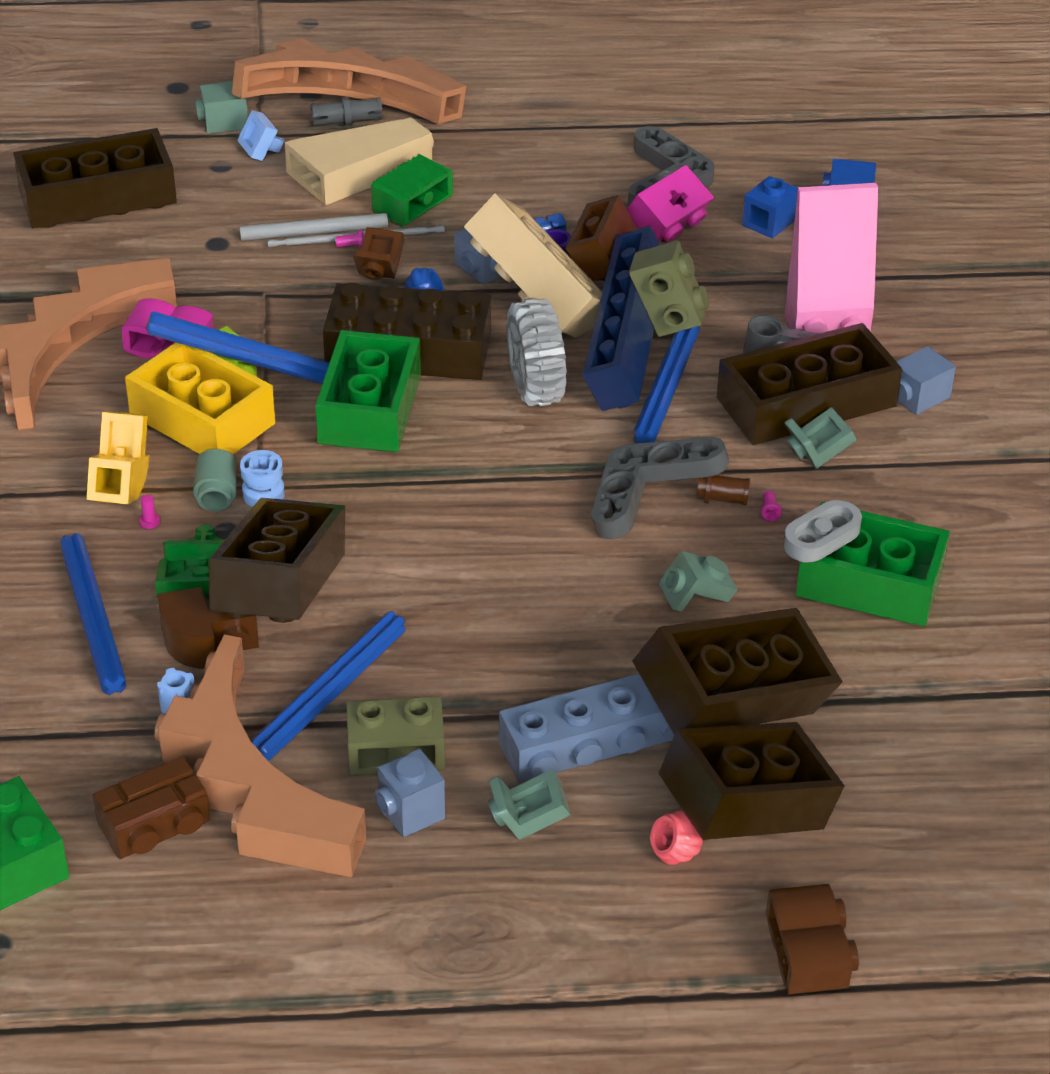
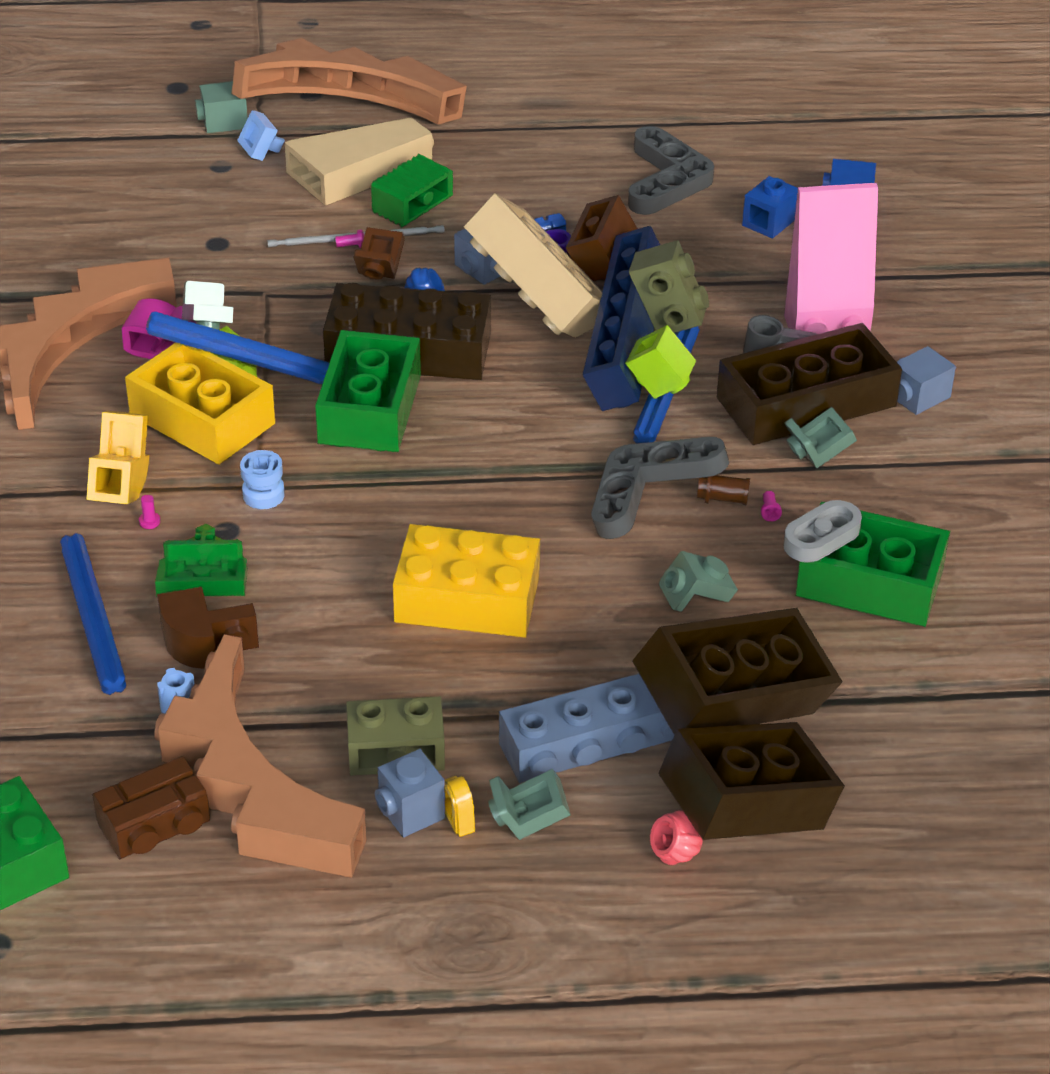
dark brown brick [13,128,177,229] -> none
sand green brick [193,449,238,512] -> none
dark brown brick [209,497,345,623] -> none
light grey bar [239,213,388,241] -> none
blue axle [250,611,405,761] -> none
dark grey pin [310,97,383,126] -> none
light grey gear [506,298,567,407] -> none
dark pink brick [627,165,714,243] -> none
reddish brown brick [766,883,859,995] -> none
none -> bracket [182,281,233,330]
none -> yellow brick [393,524,540,638]
none -> yellow tile [444,776,475,837]
none -> lime brick [625,325,696,399]

